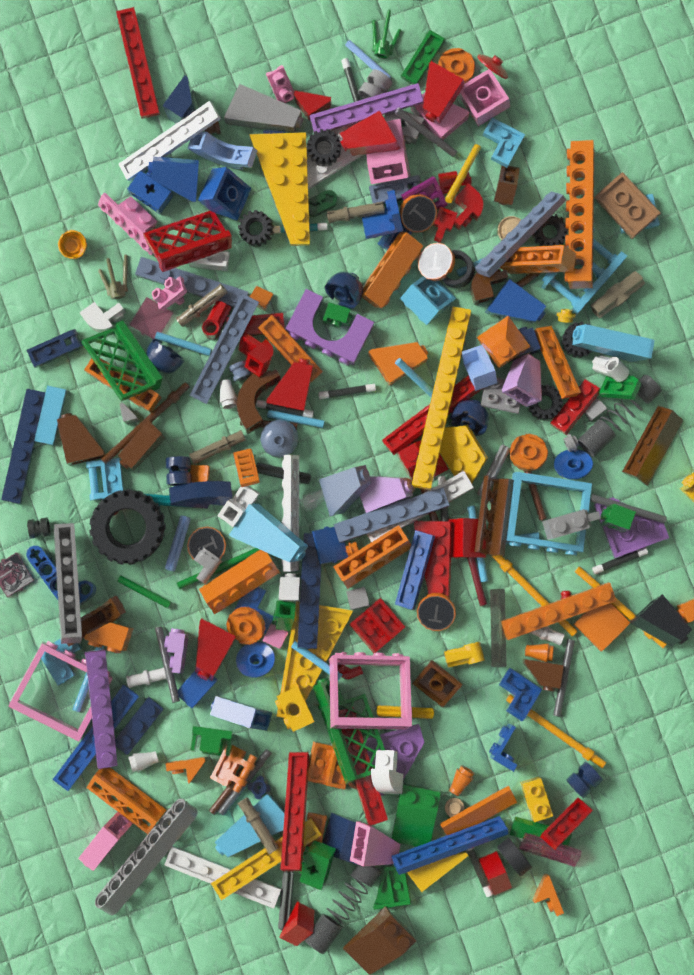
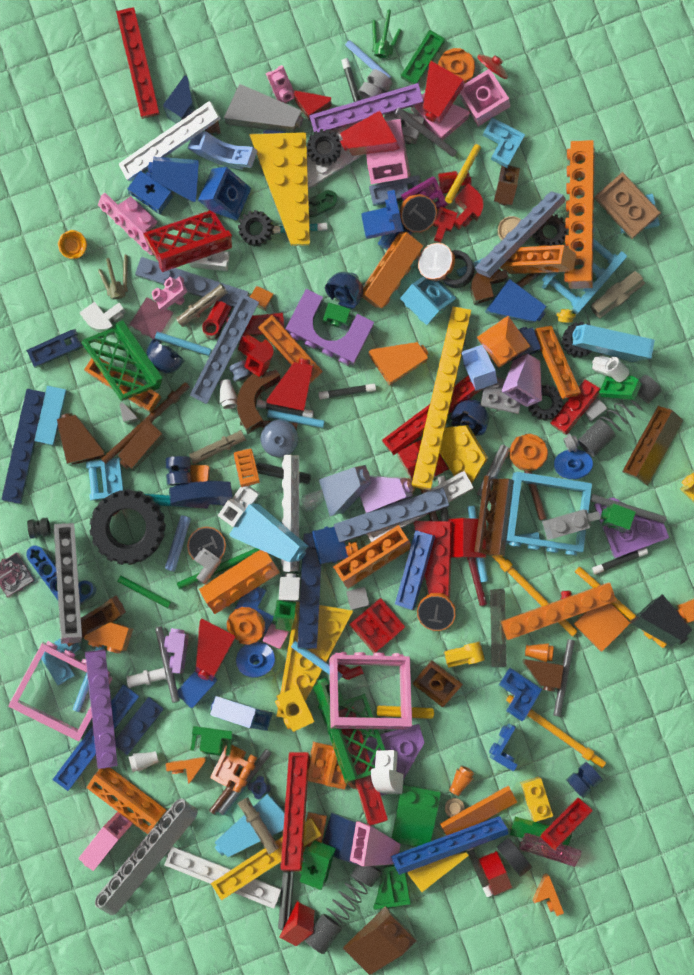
dark tan pin [327,201,385,224] -> none
medium azure bar [395,358,433,398] -> none
white pin [529,626,564,646] -> none

